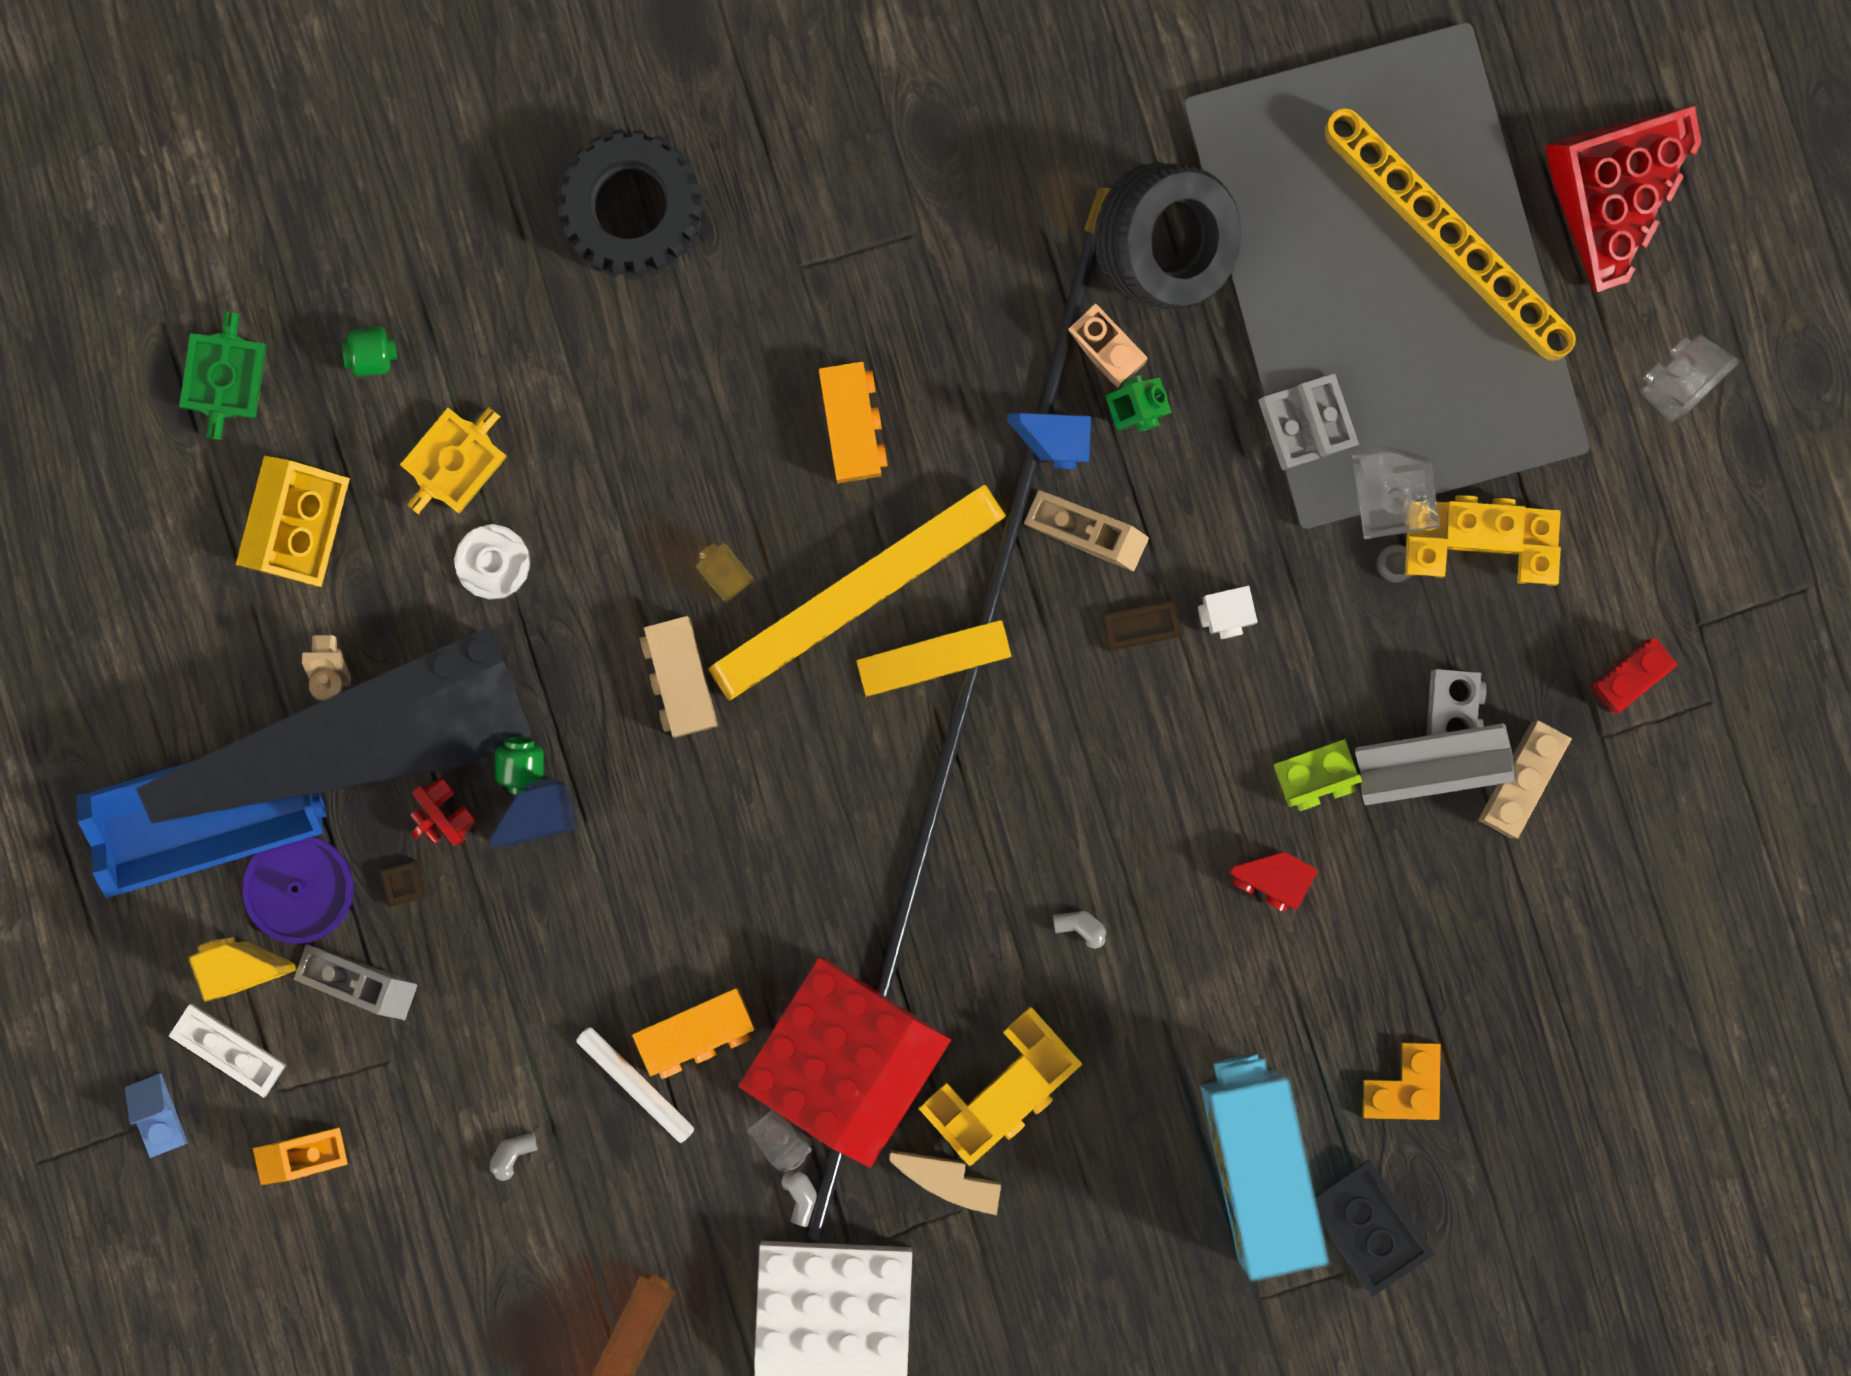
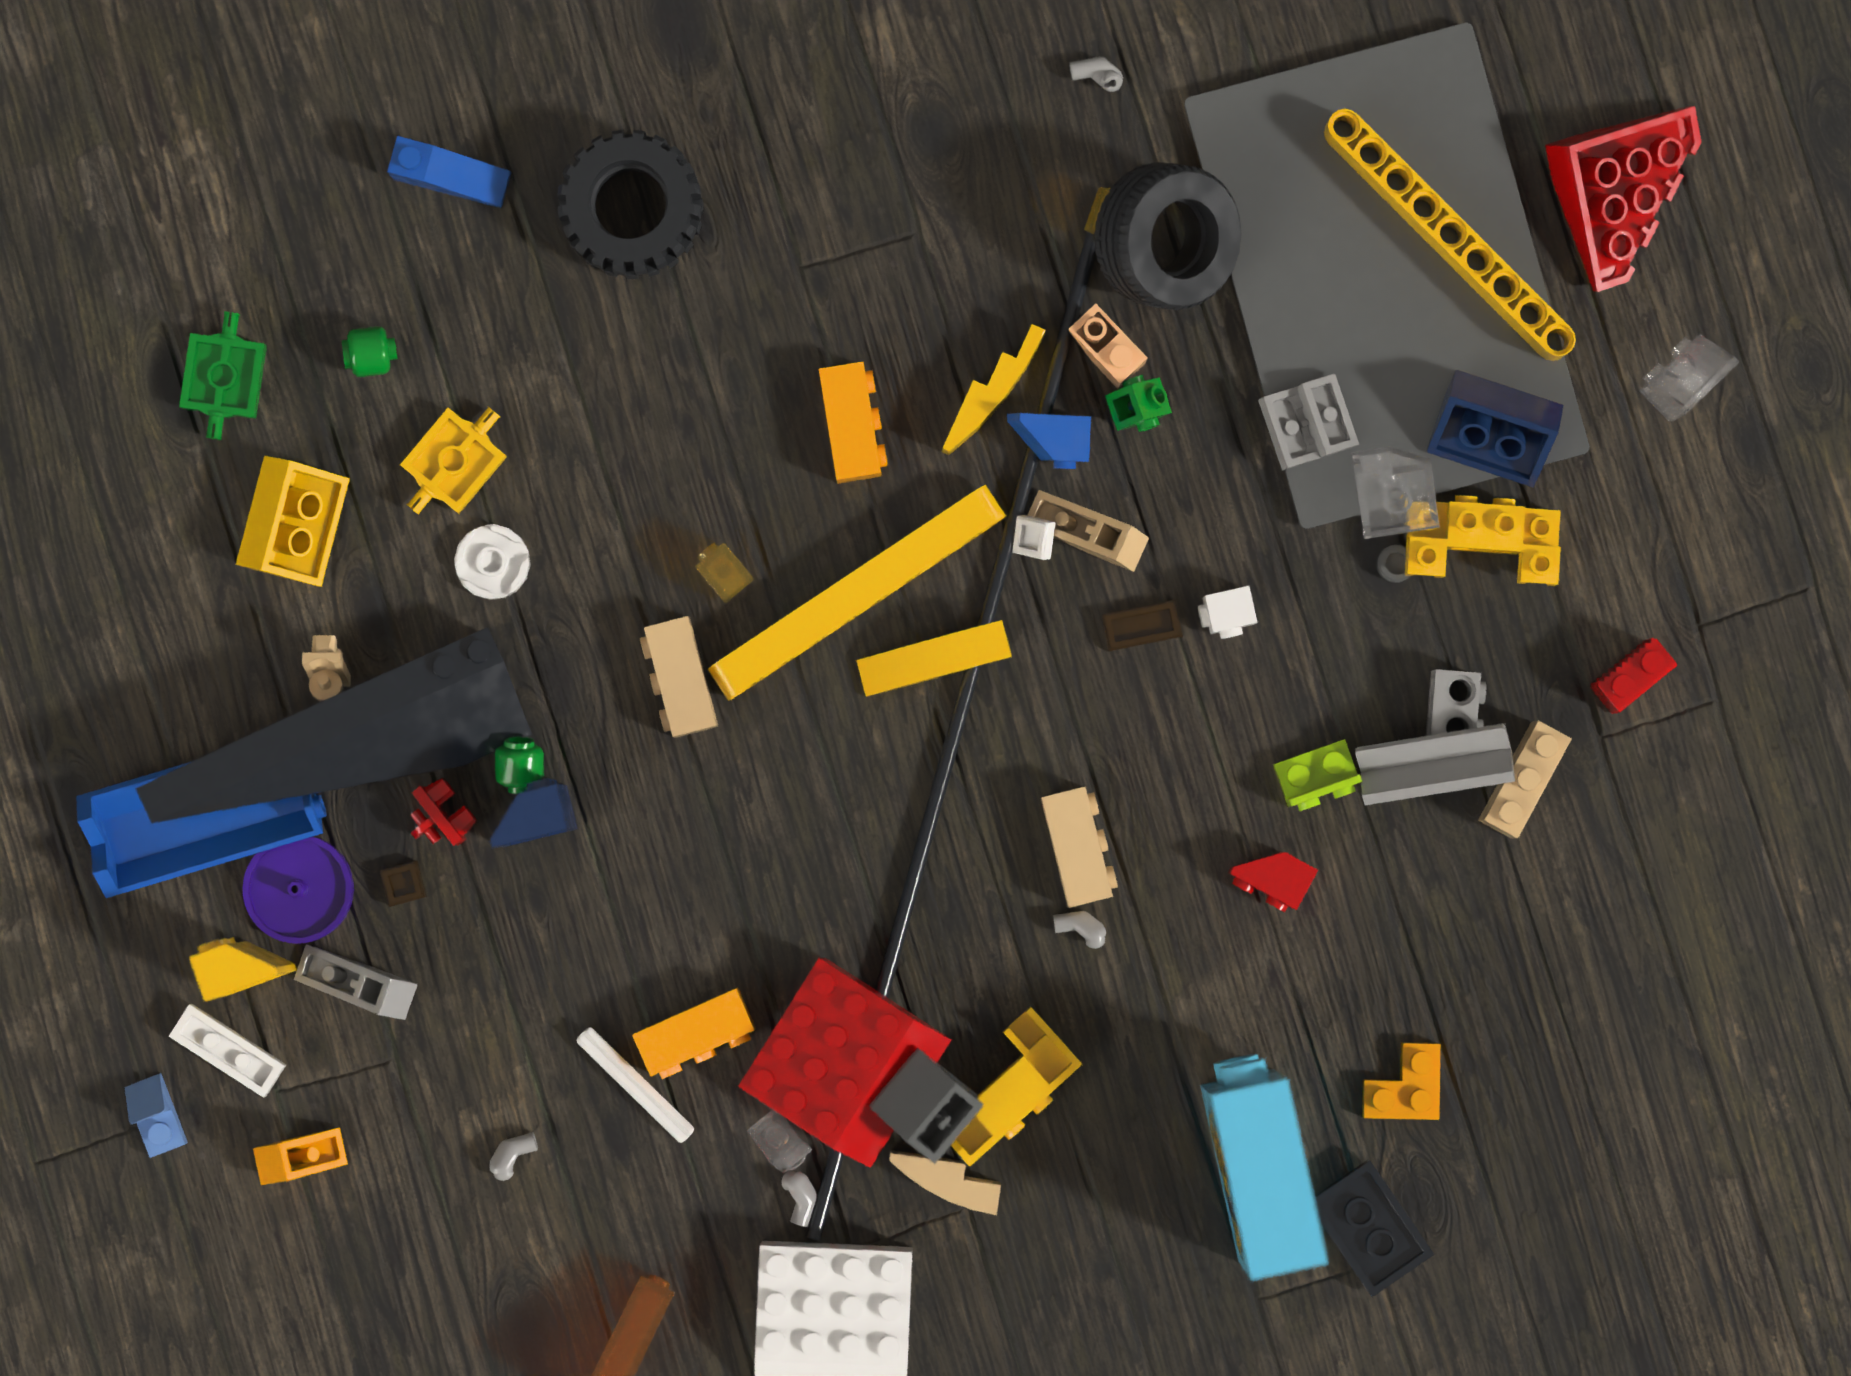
none -> blue slope [387,136,511,208]
none -> dark grey slope [869,1048,984,1164]
none -> yellow slope [942,324,1045,455]
none -> white tile [1012,515,1056,560]
none -> tan brick [1041,786,1118,908]
none -> light grey arm [1069,57,1123,92]
none -> dark blue slope [1427,369,1563,488]

